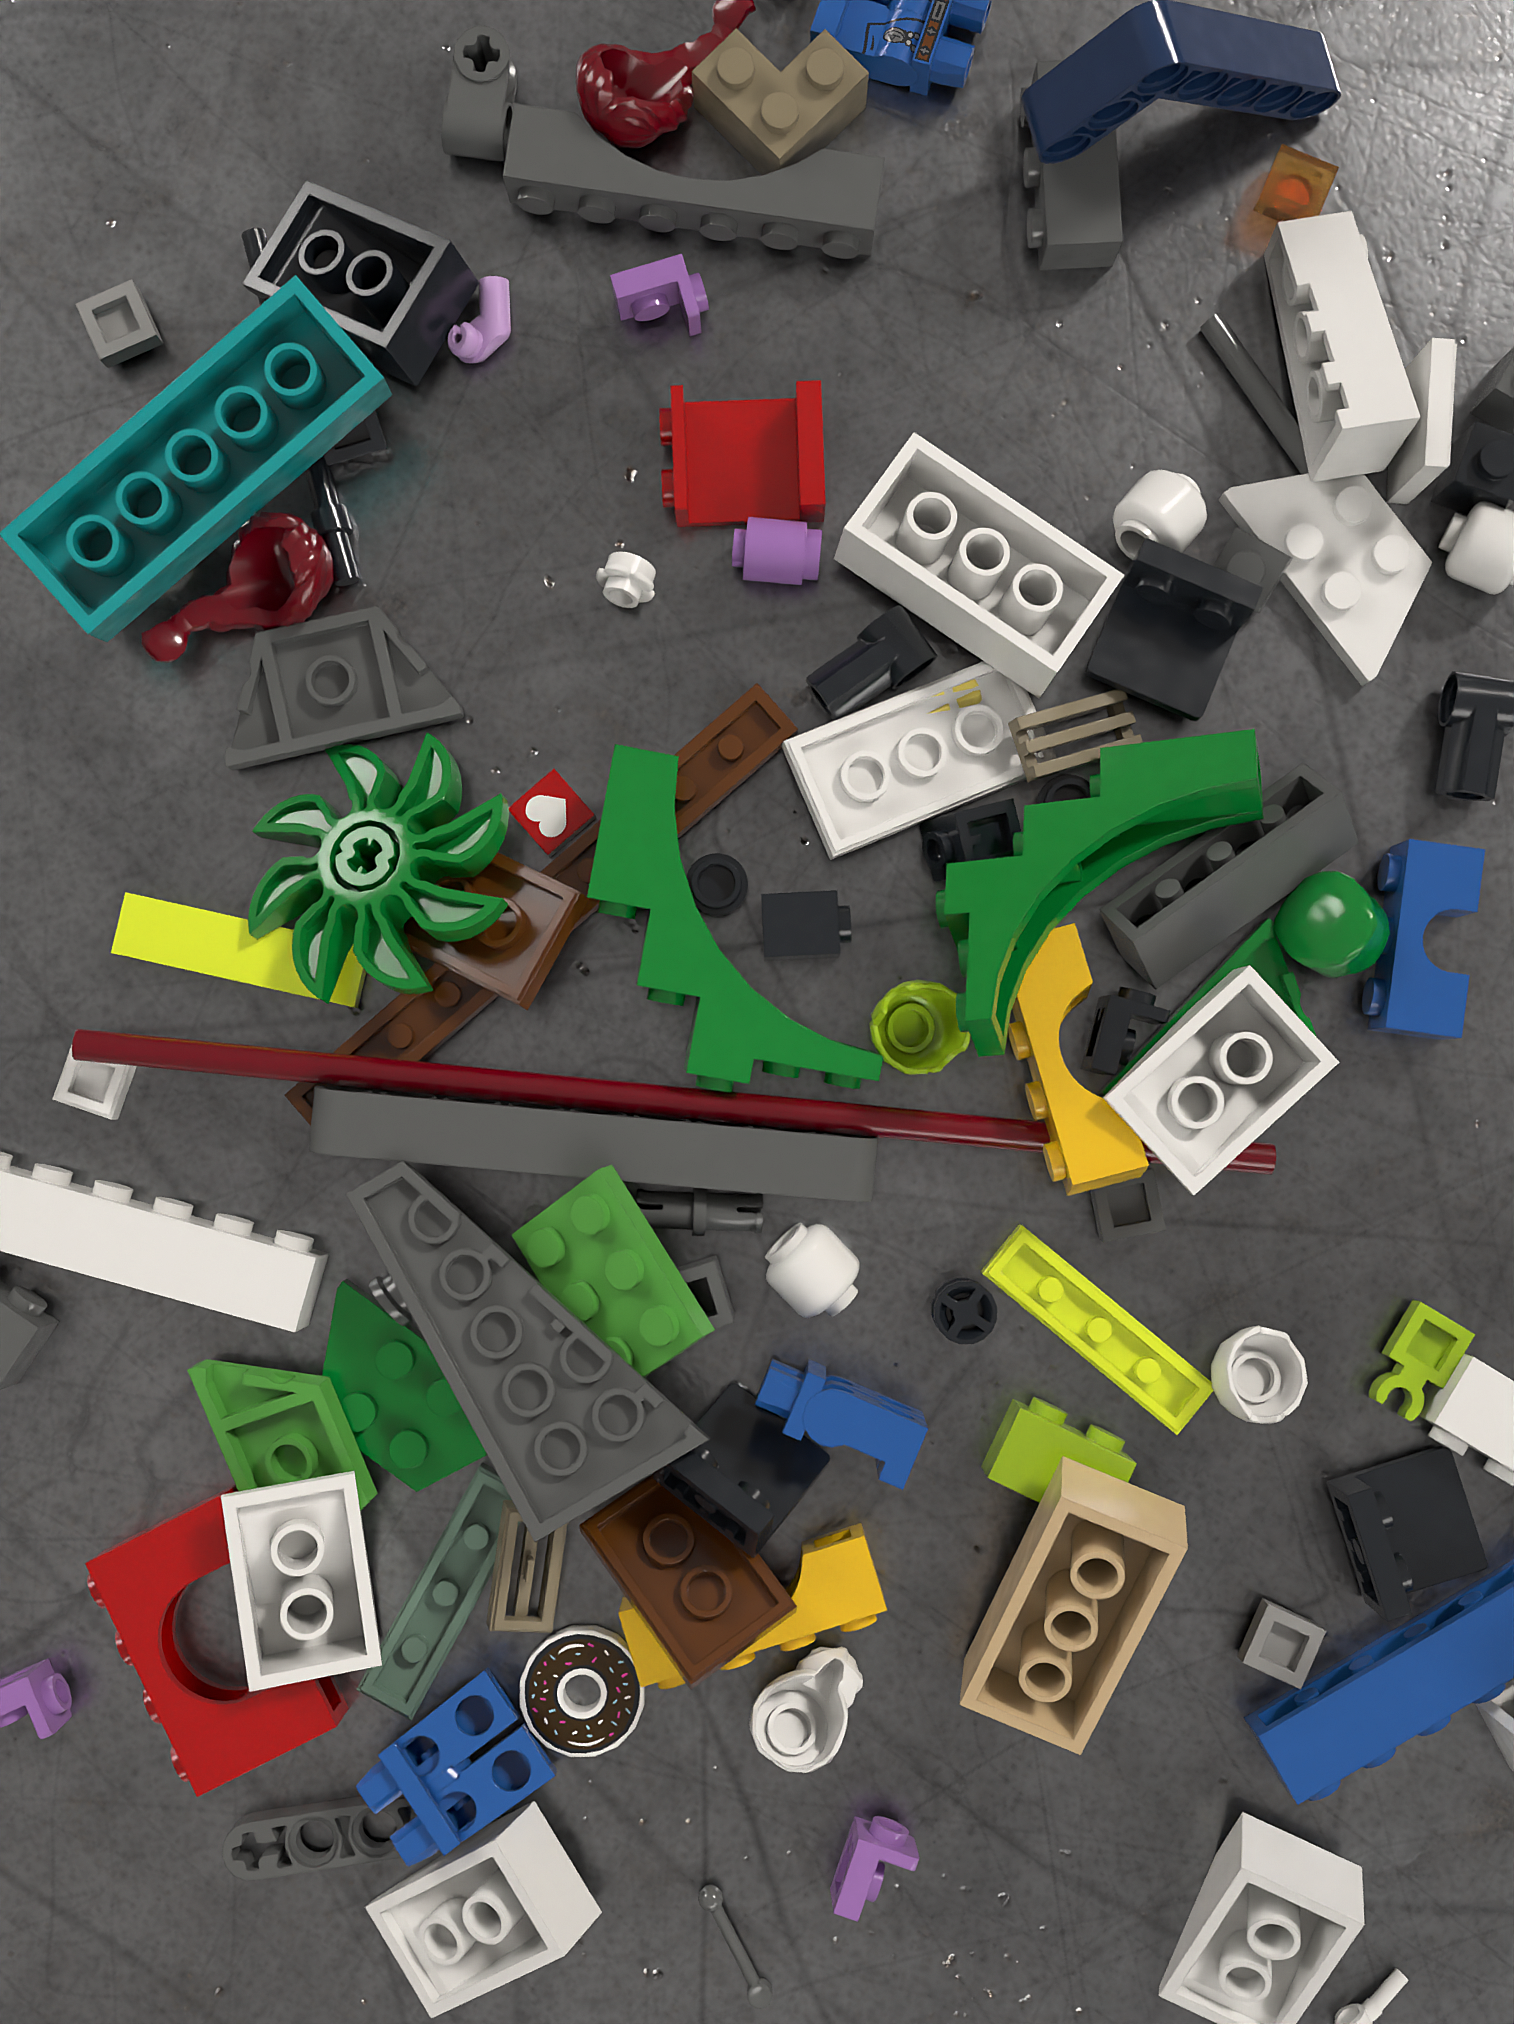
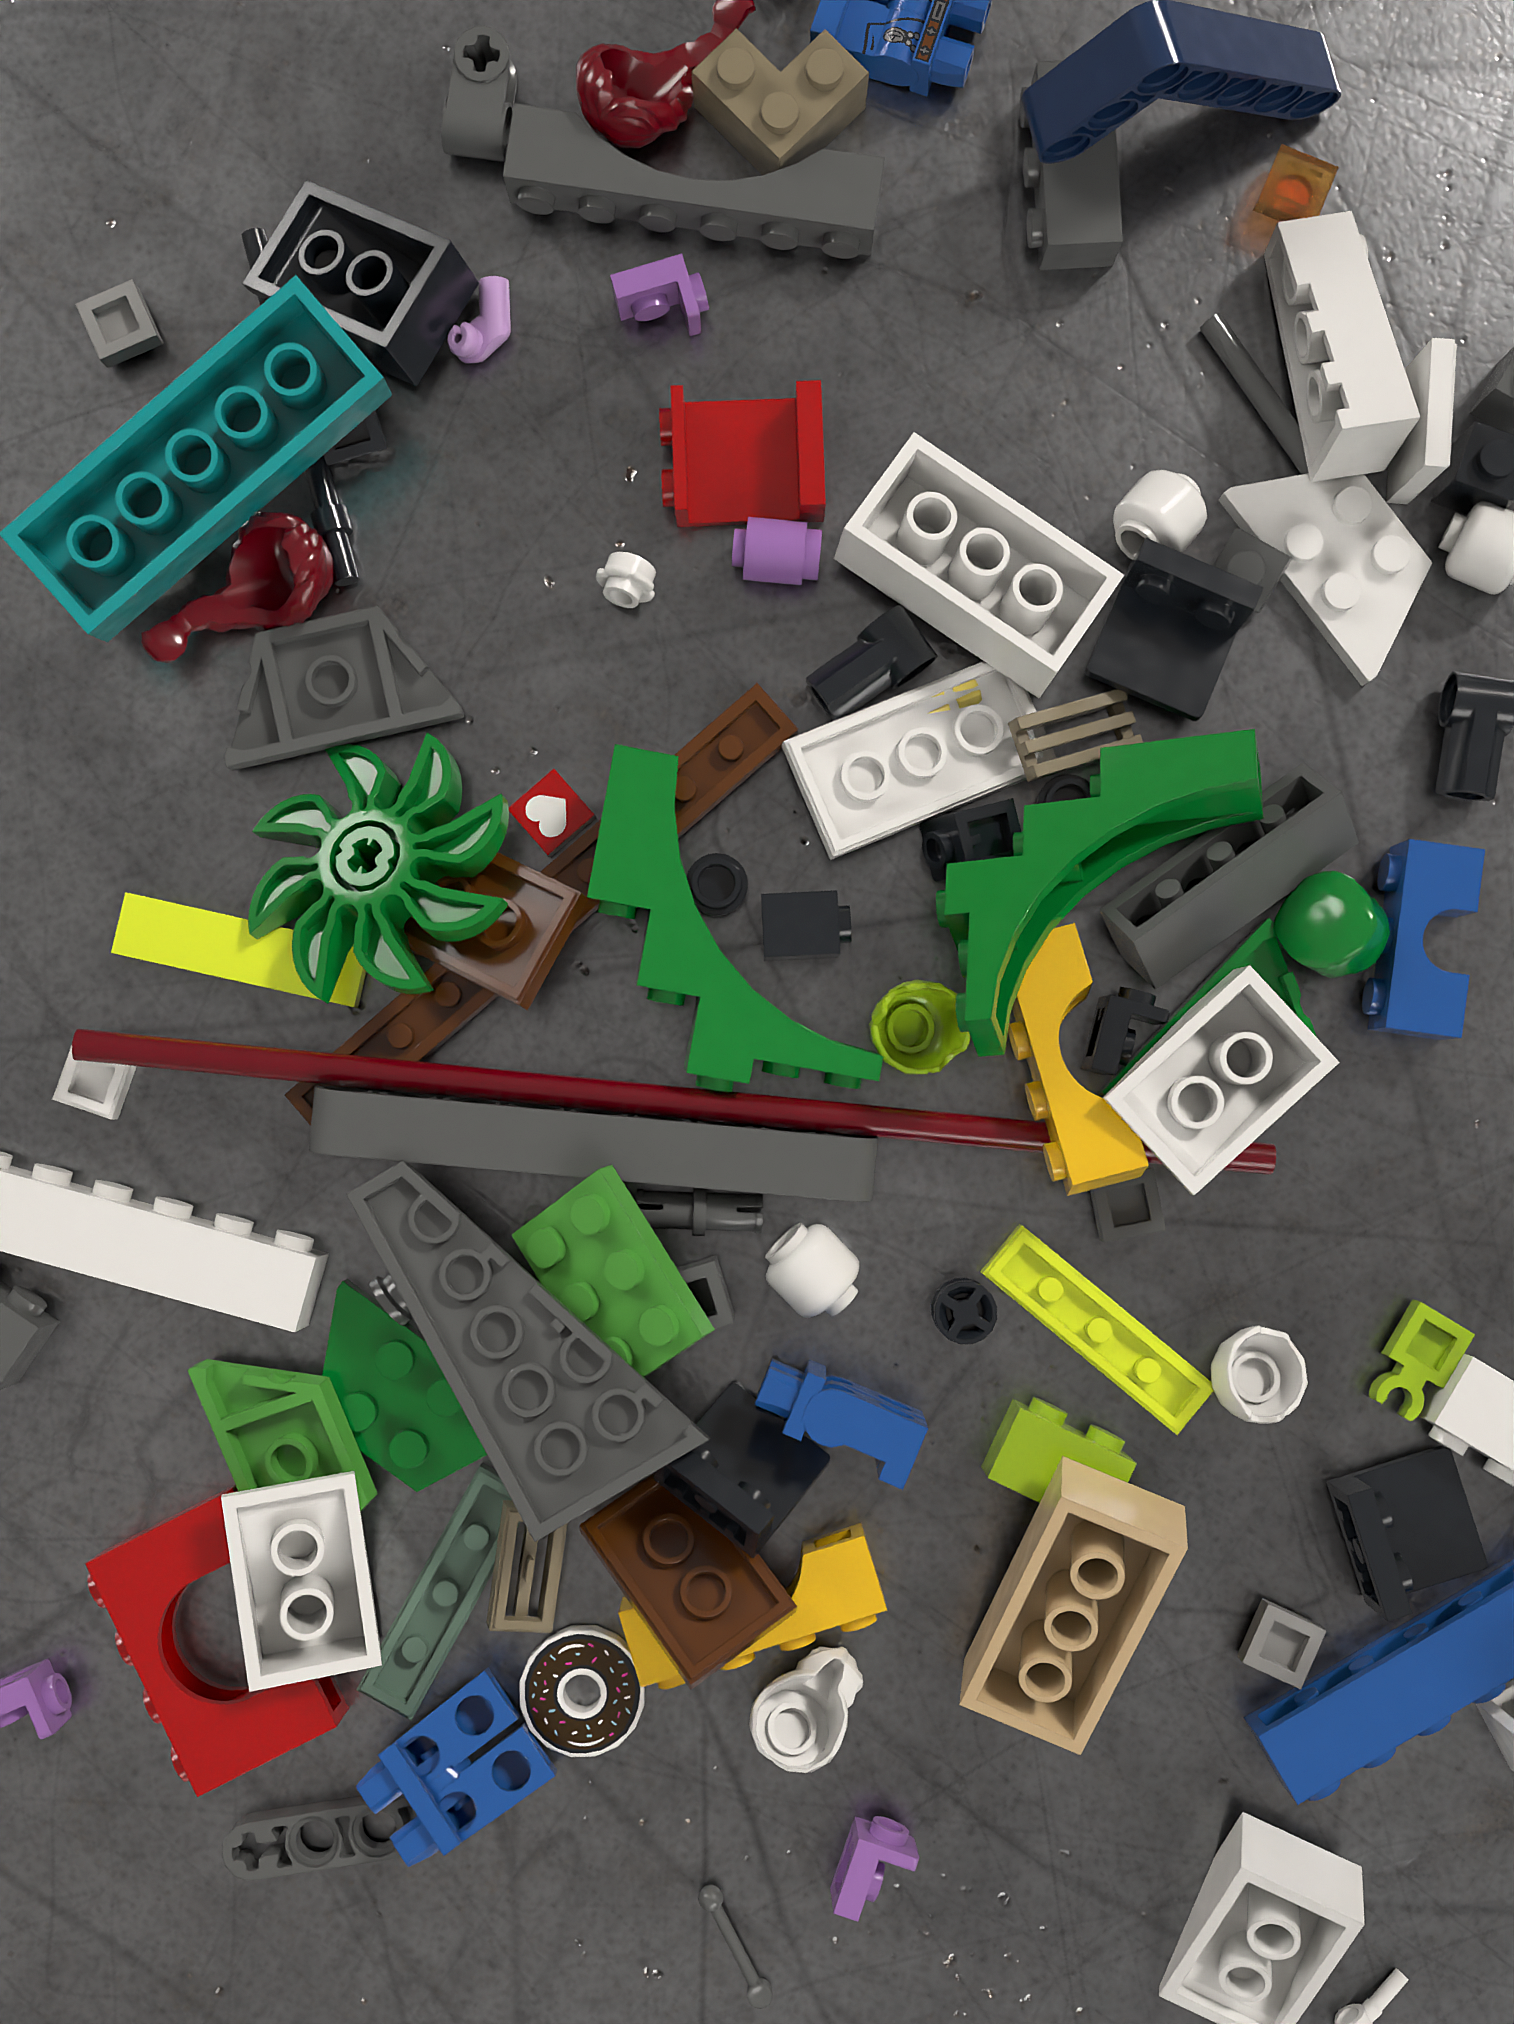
white slope [365,1801,602,2018] -> none

